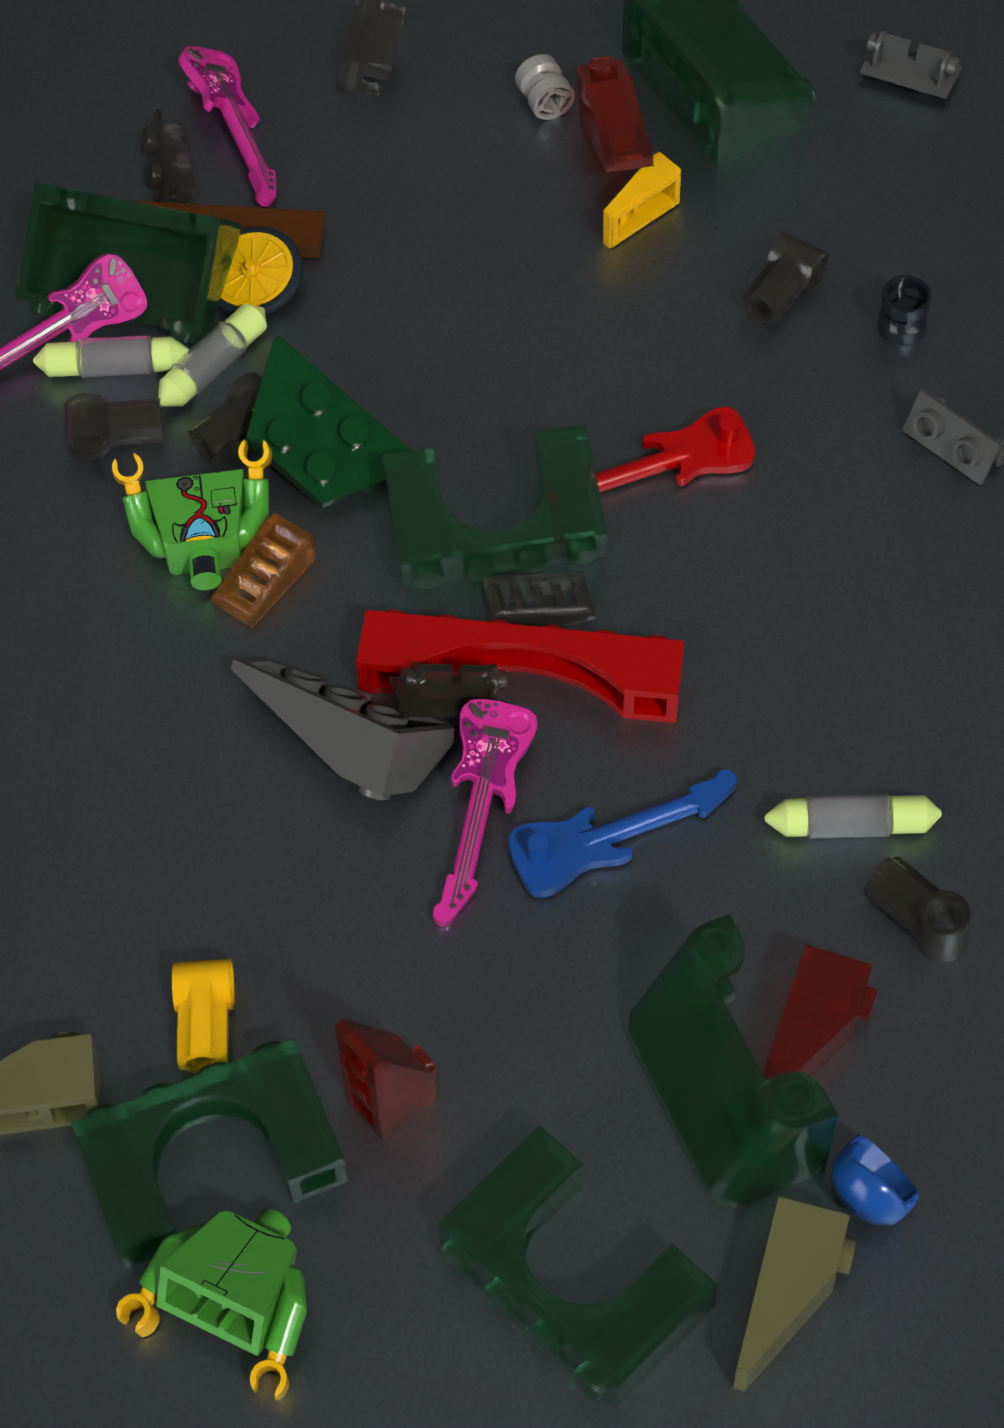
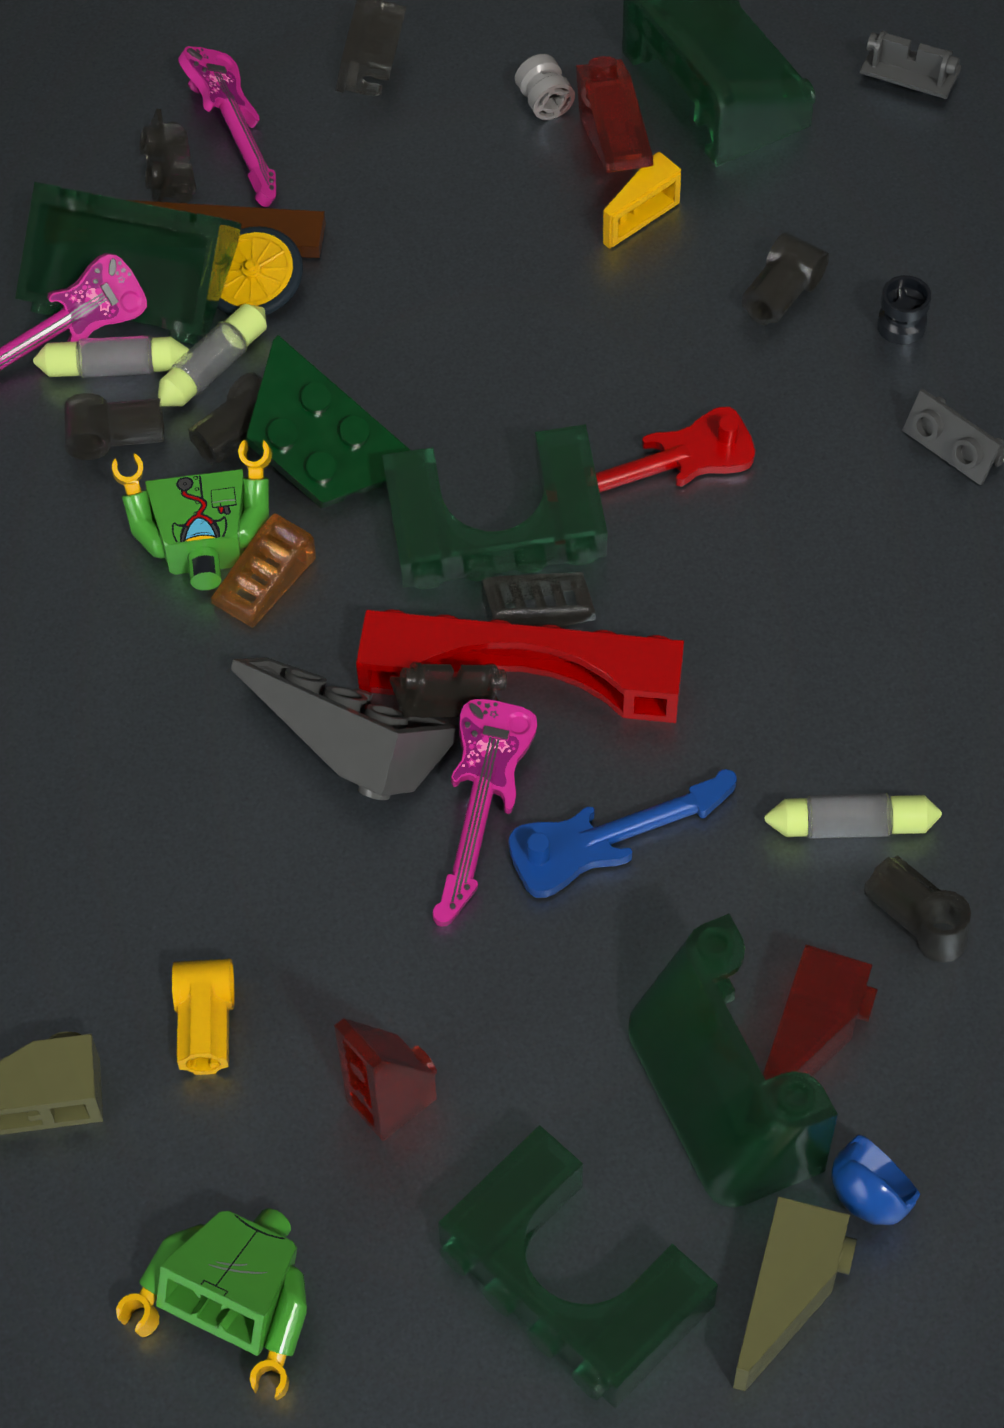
clear green arch [71,1038,348,1269] -> none

